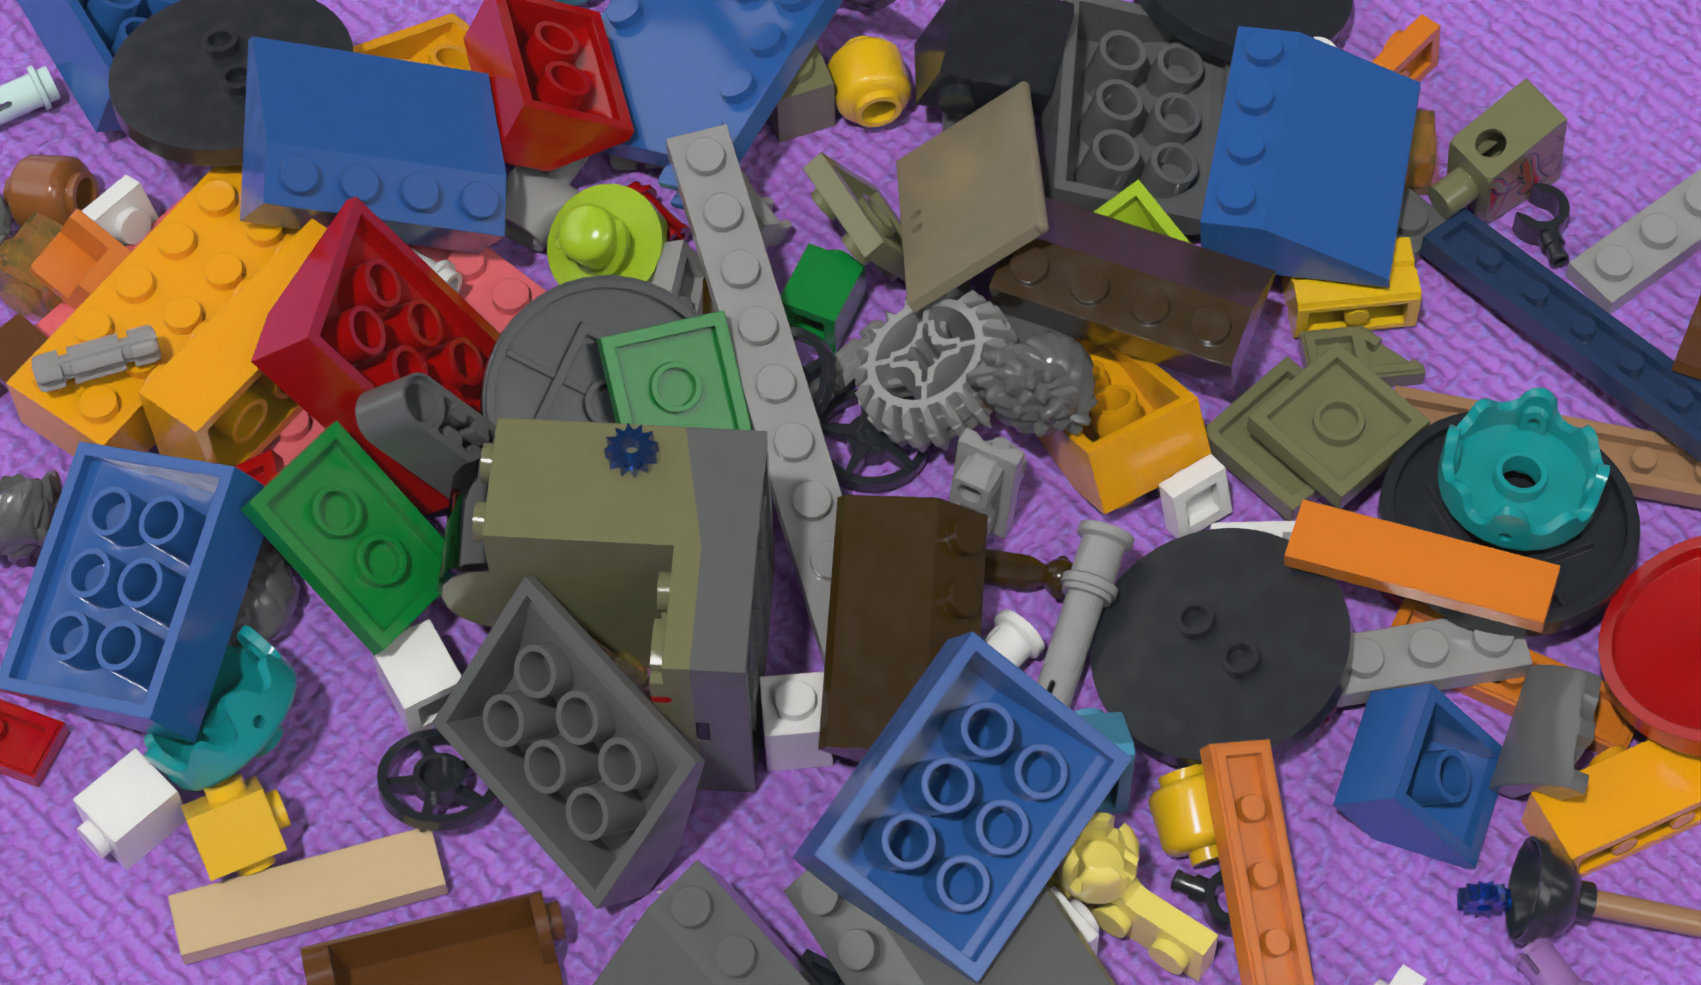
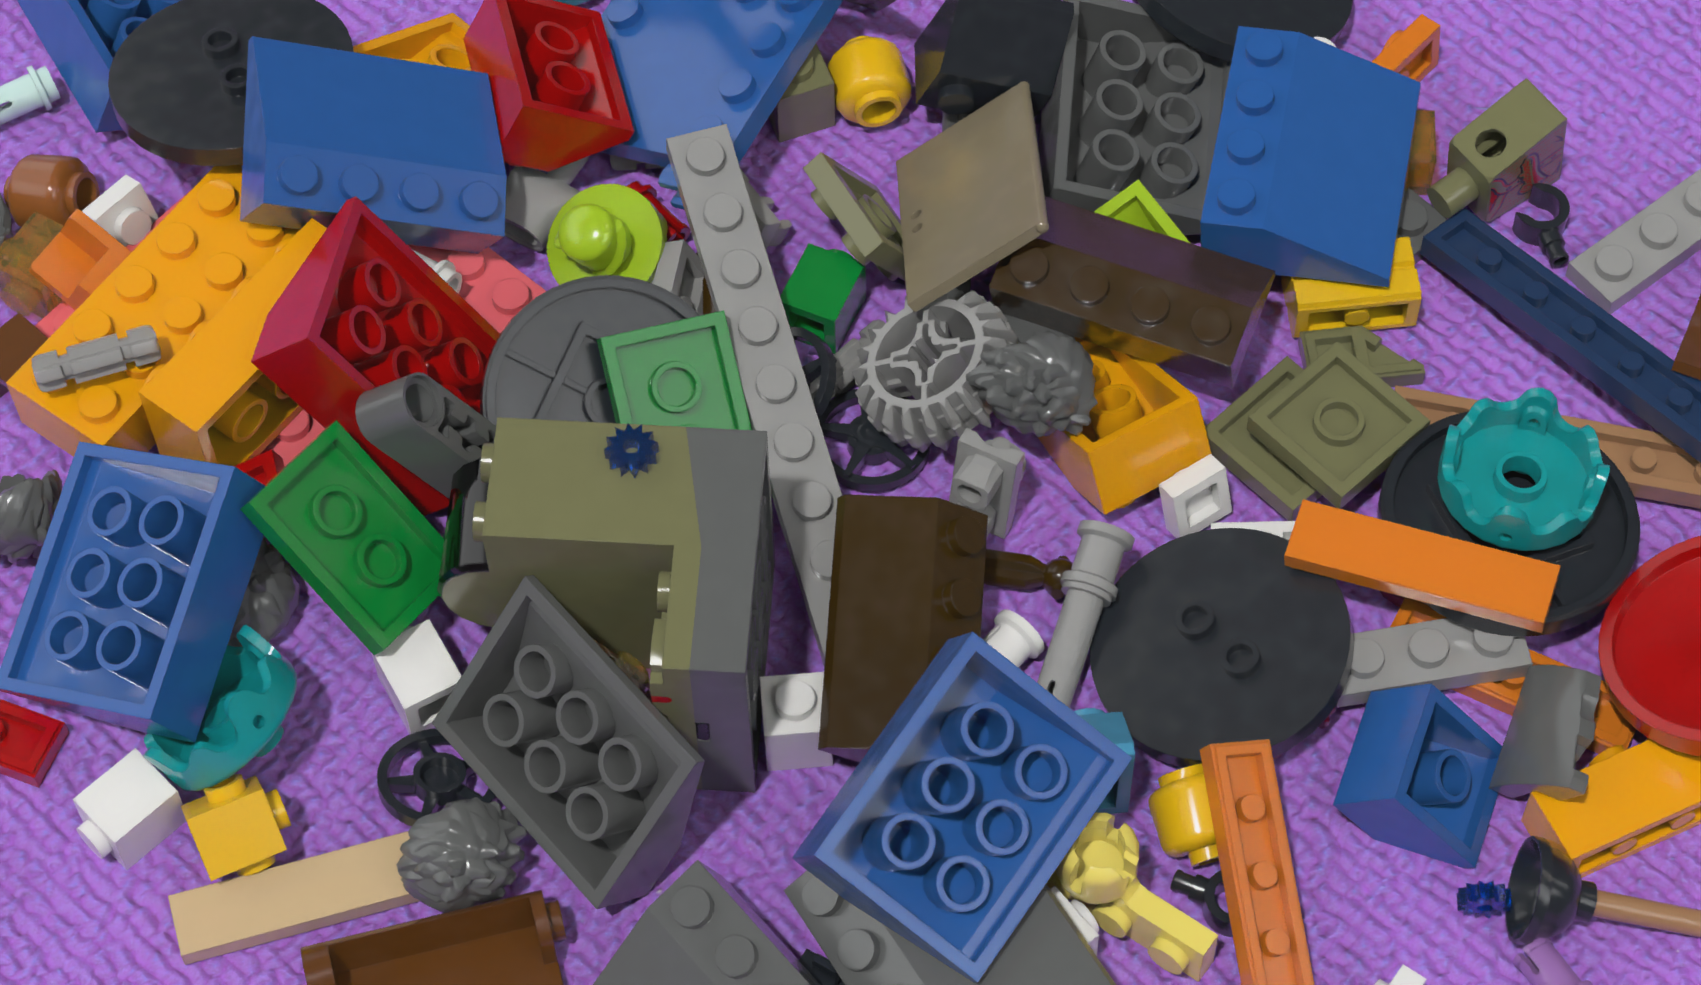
none -> dark grey hair [396,797,527,913]

